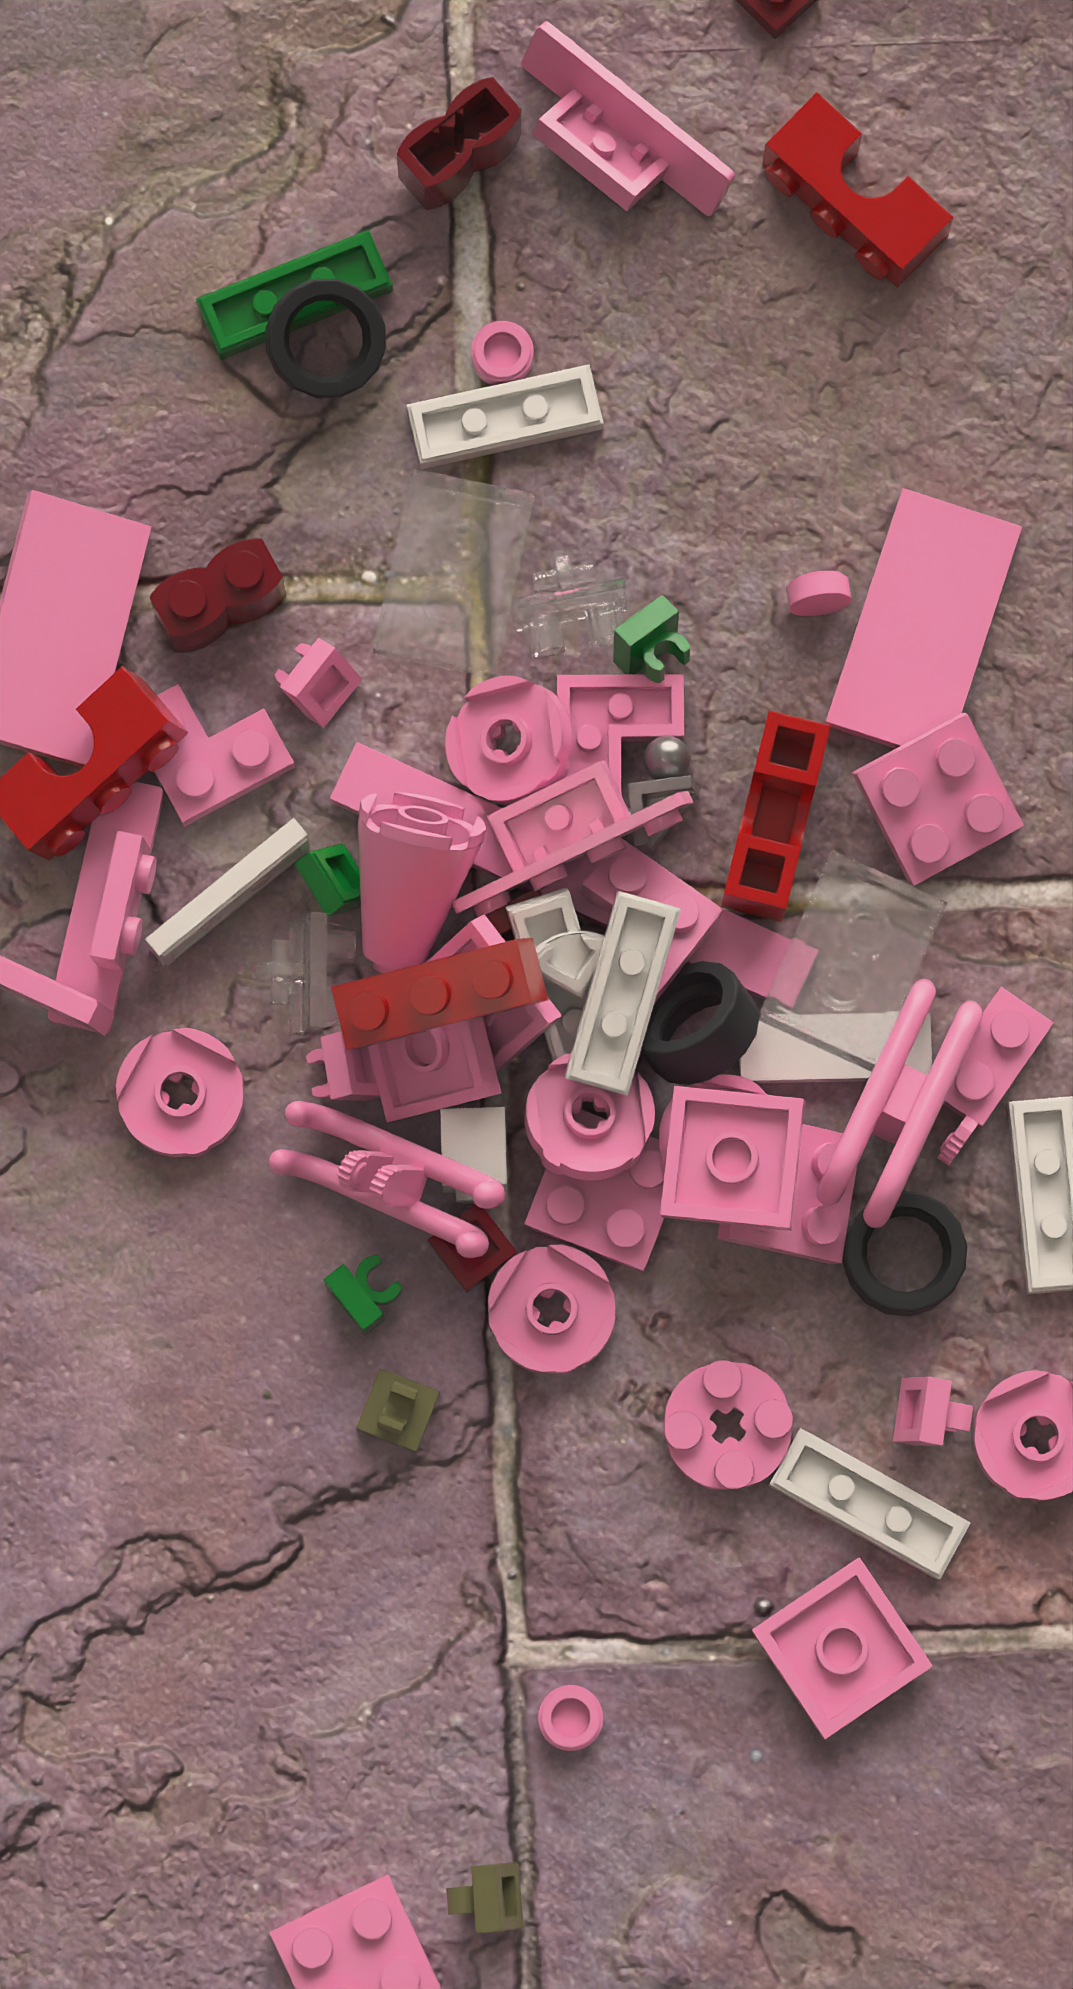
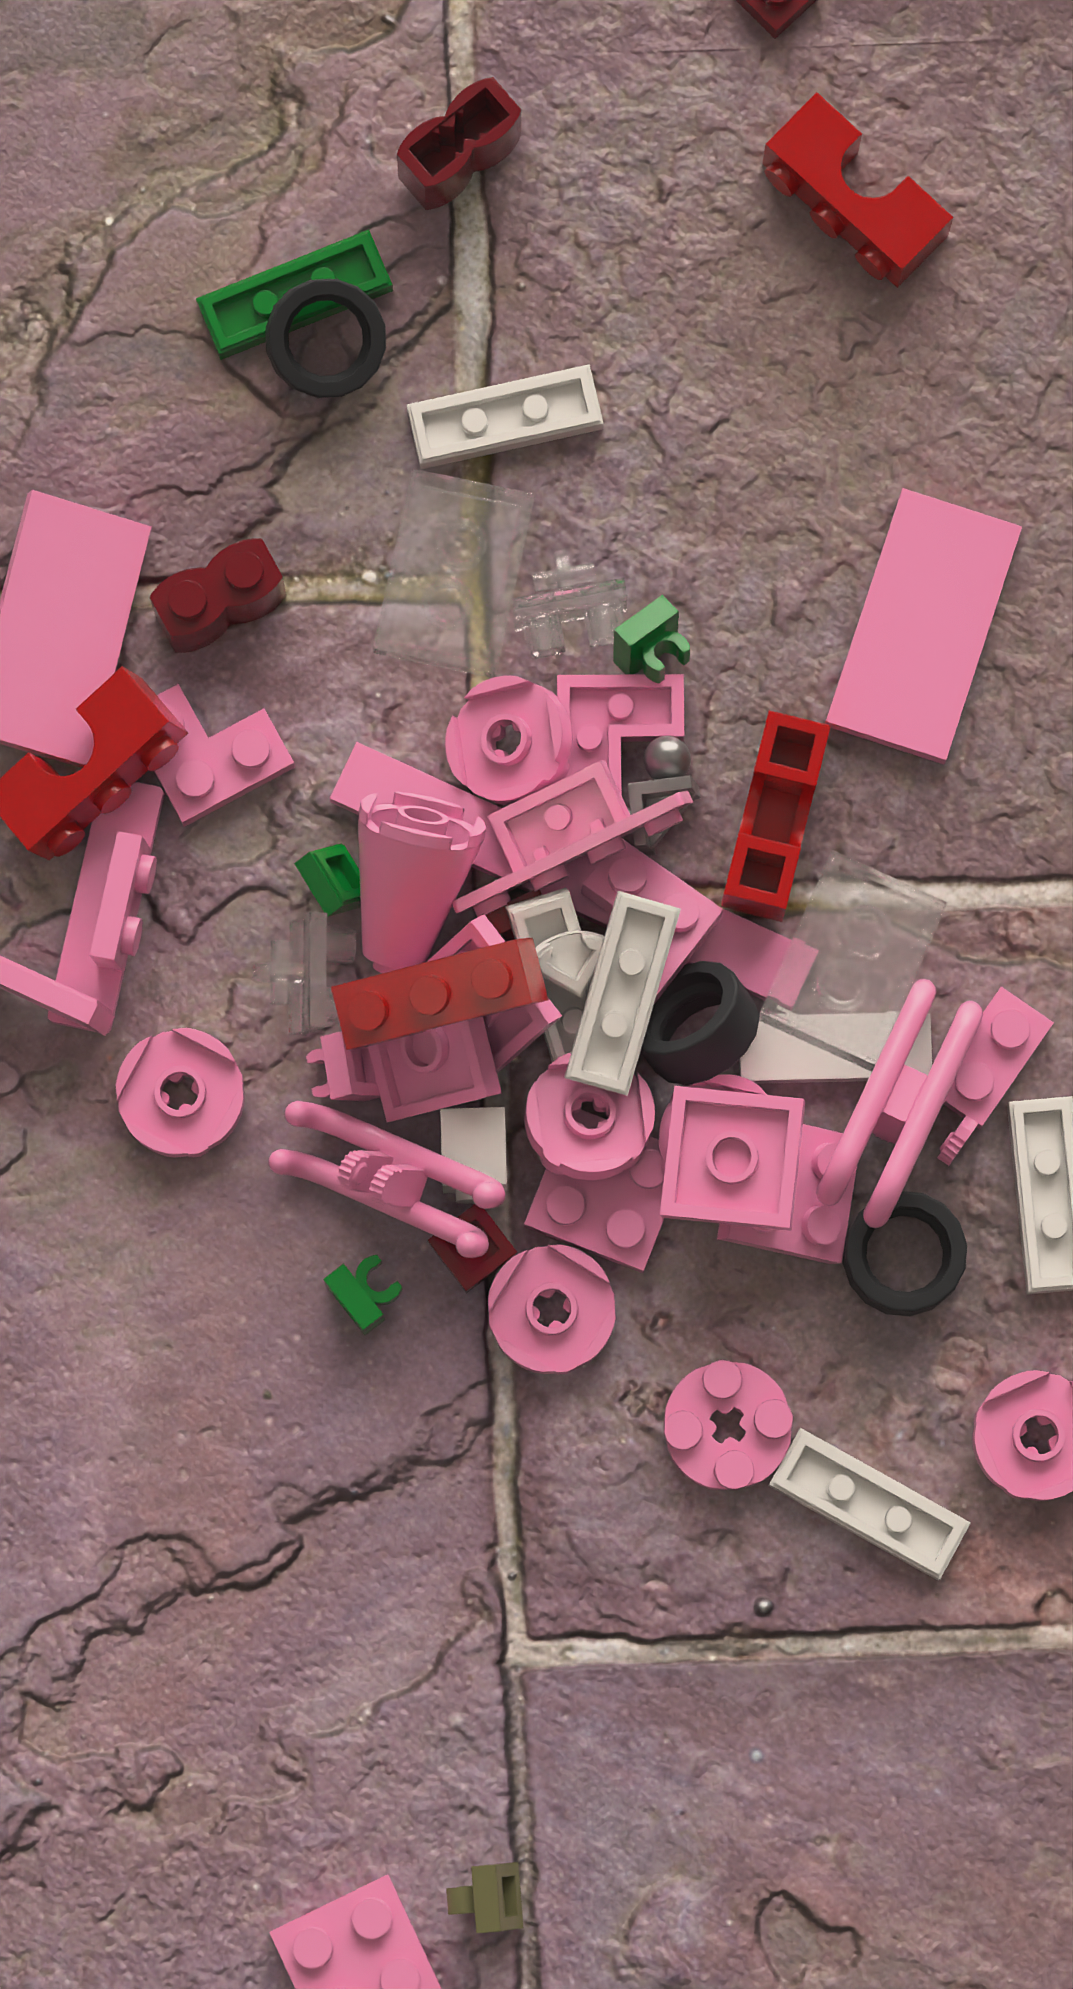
white tile [145,818,310,966] -> none
bright pink tile [274,638,363,728] -> none
olive tile [356,1368,440,1453] -> none
bright pink tile [471,321,534,386] -> none
bright pink bracket [521,22,735,216] -> none
bright pink tile [538,1685,603,1751] -> none
bright pink plate [751,1557,933,1740] -> none
bright pink tile [786,571,852,616] -> none
bright pink plate [852,713,1024,886] -> none
bright pink tile [892,1377,973,1446] -> none

